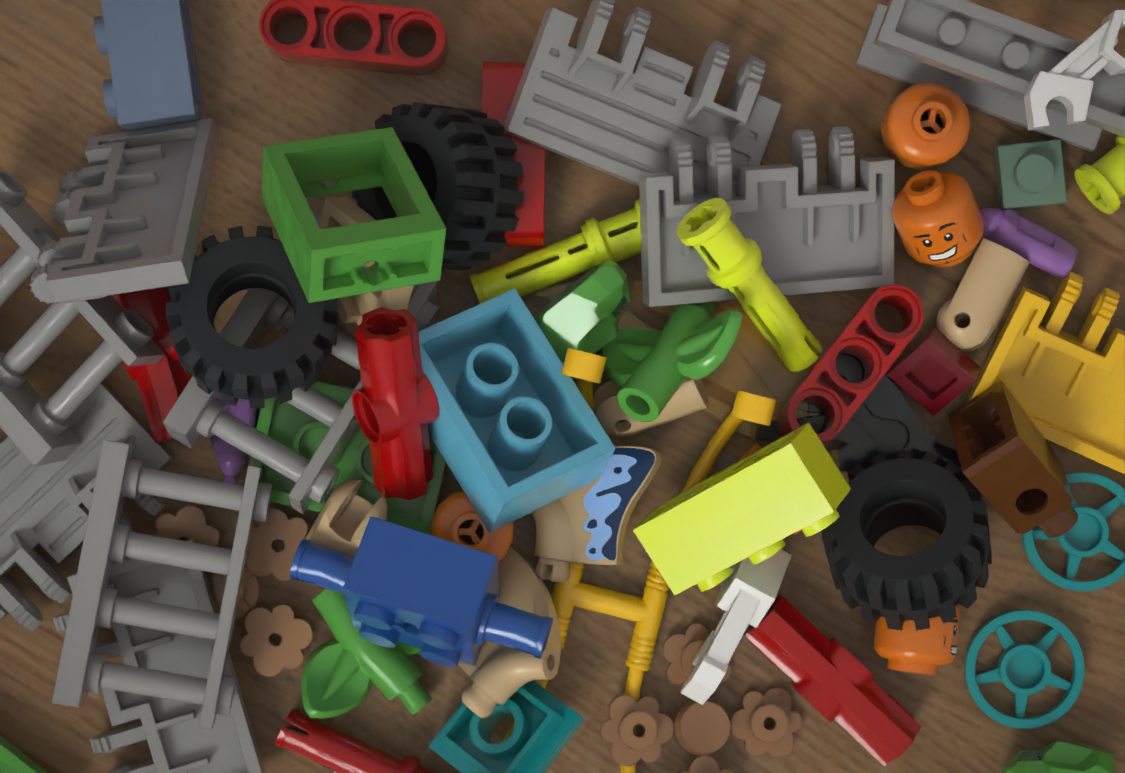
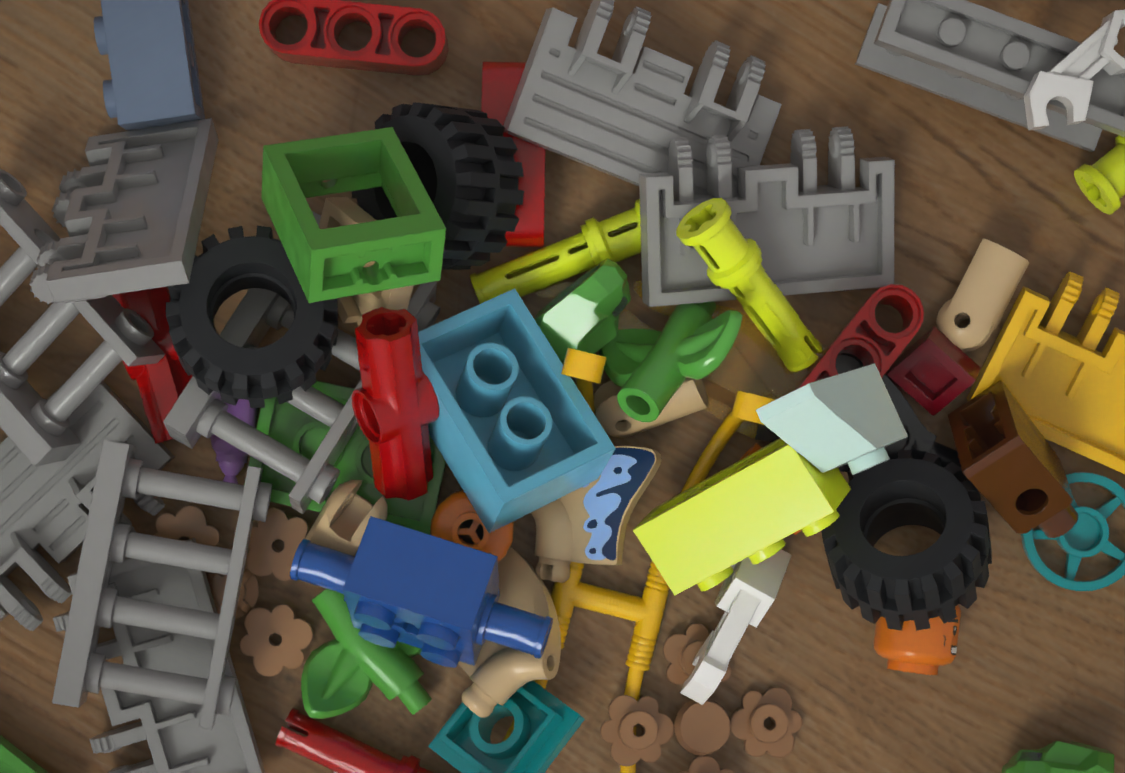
red piece [744,594,922,766] -> none
orange head [880,82,971,170] -> none
orange head [891,170,985,267] -> none
teal wheel [964,609,1085,729] -> none
medium lavender piece [980,207,1078,278] -> none
sand green plate [993,139,1067,210] -> none
none -> light aqua slope [756,363,908,475]

